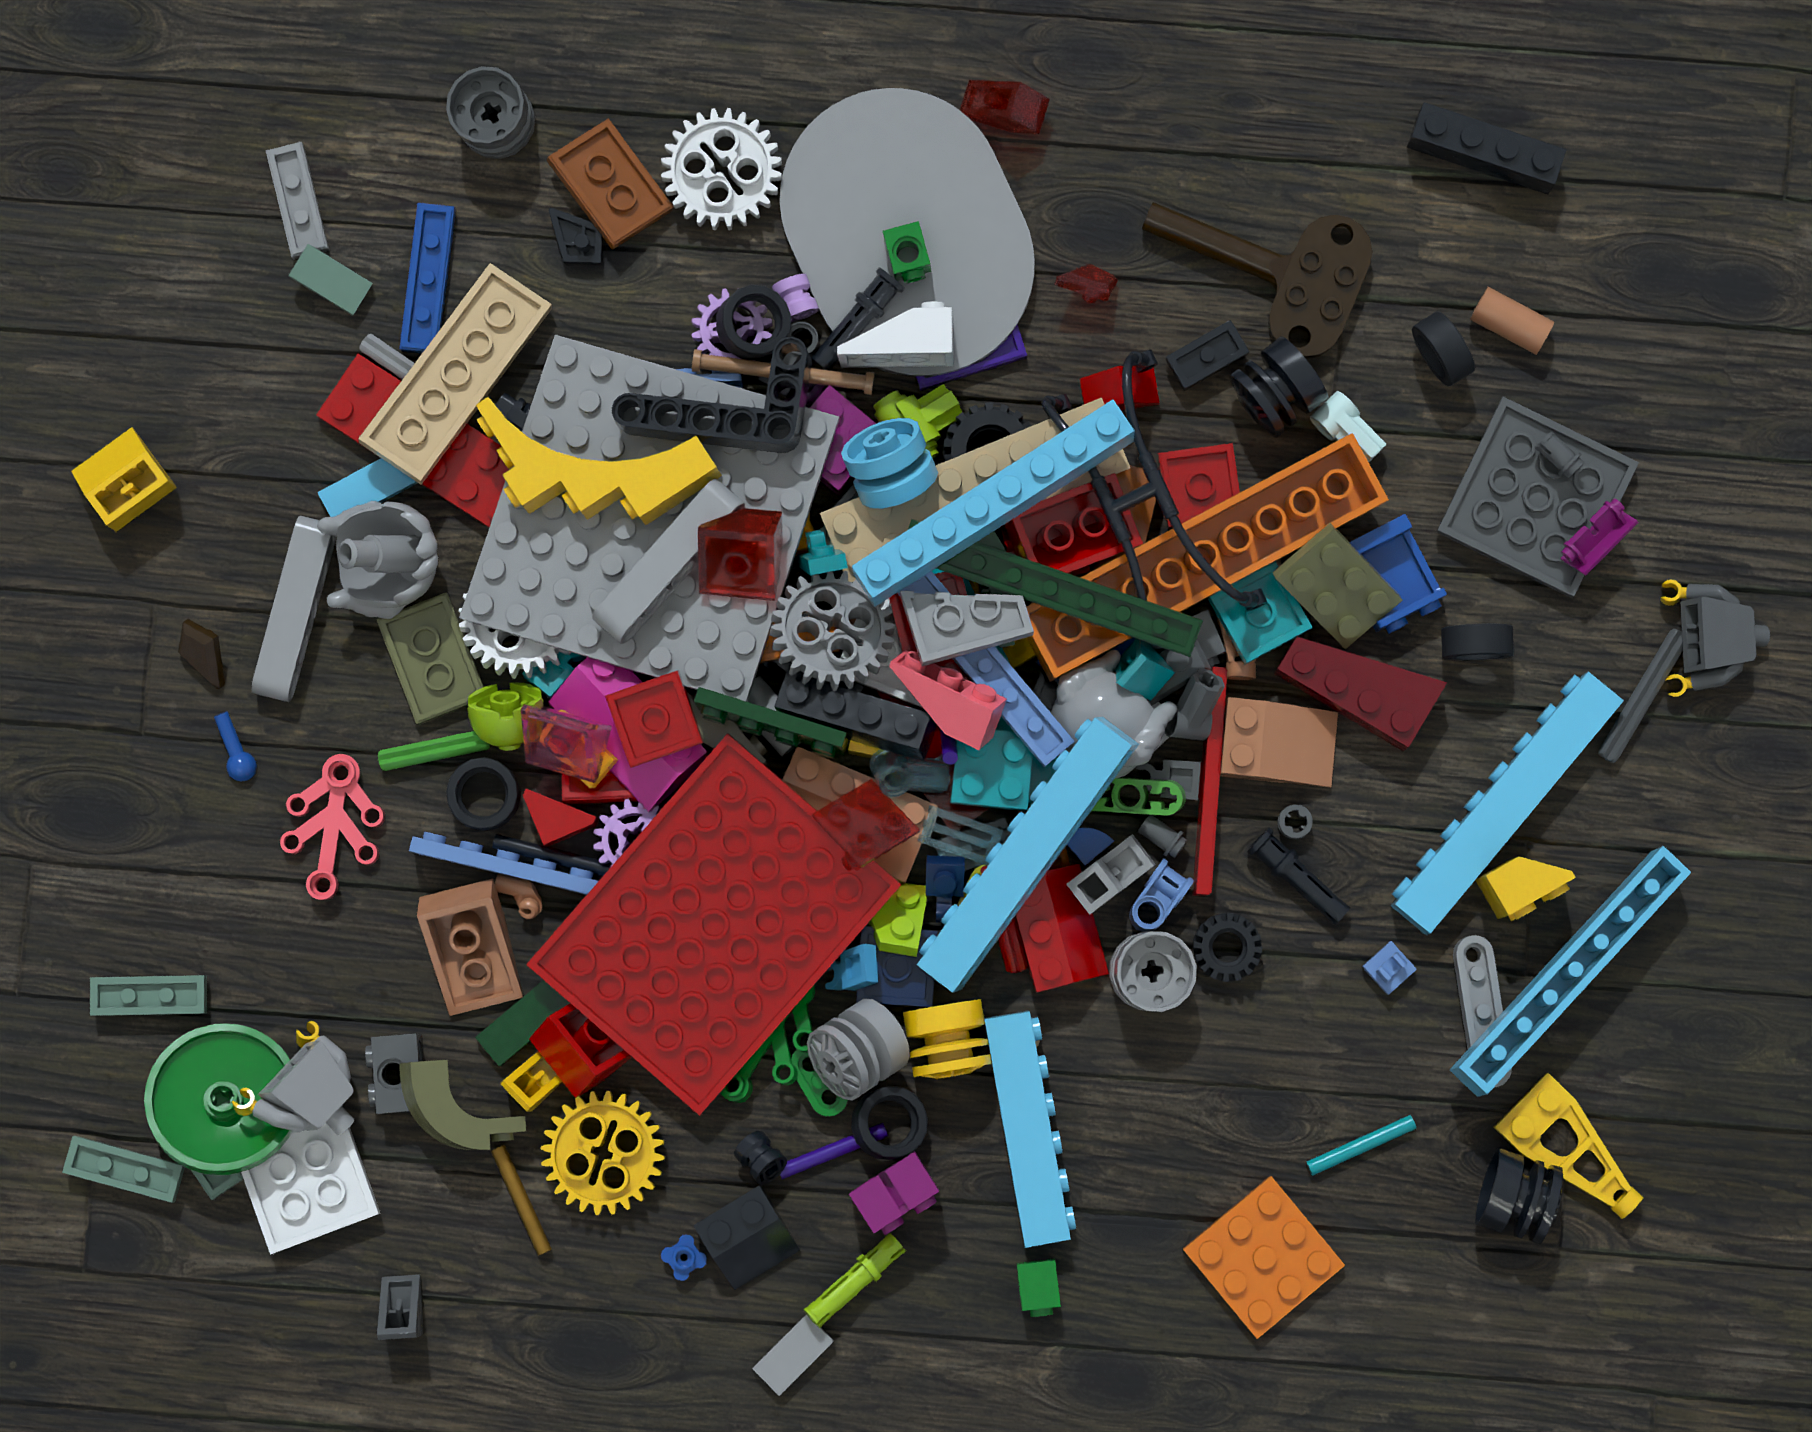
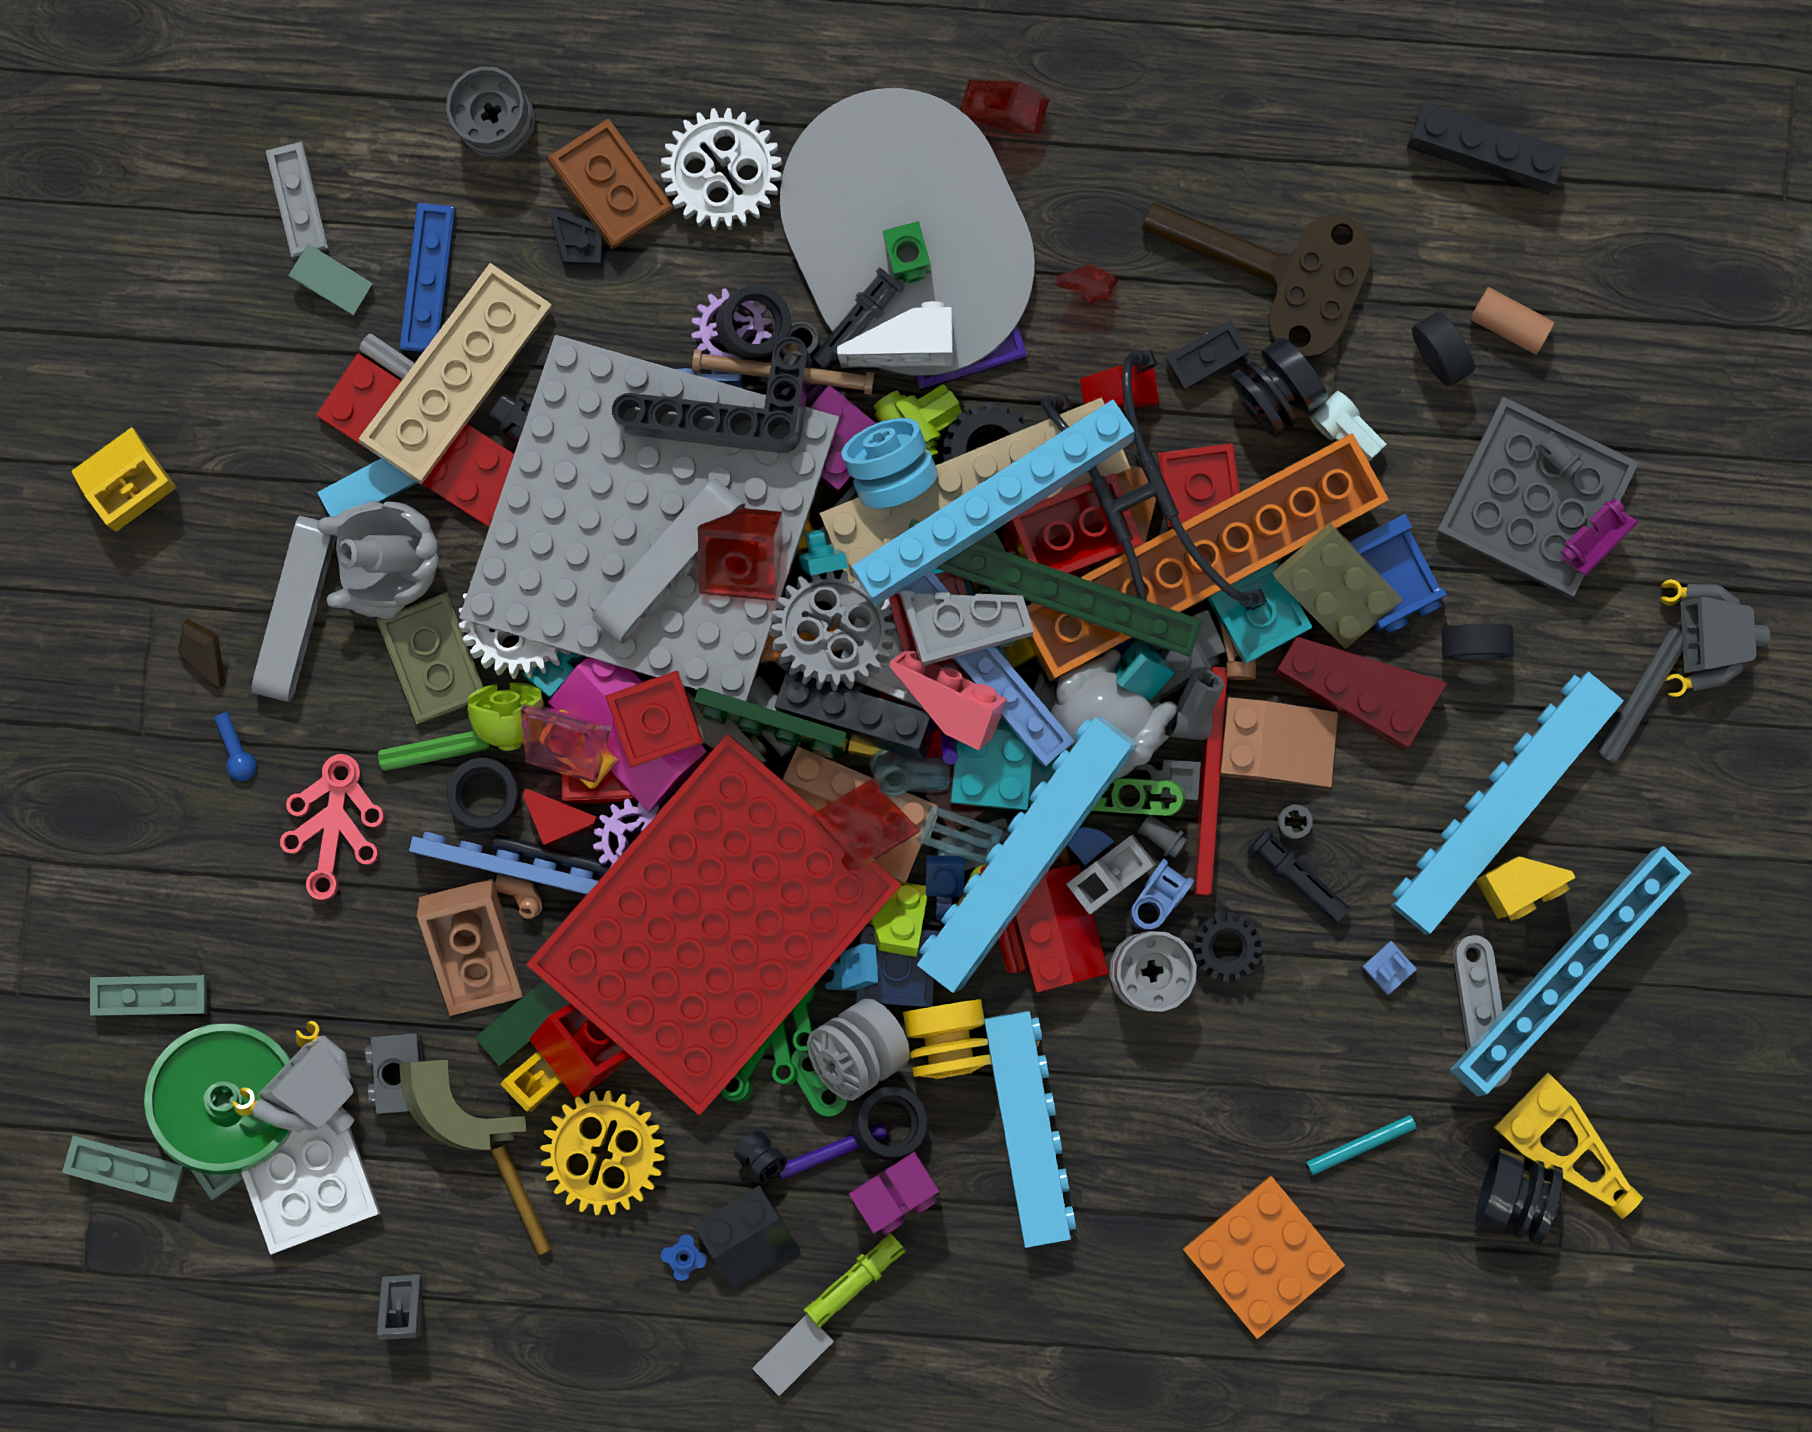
yellow arch [476,397,722,525] -> none
lavender wheel [772,274,819,322] -> none
green brick [1016,1259,1061,1317] -> none

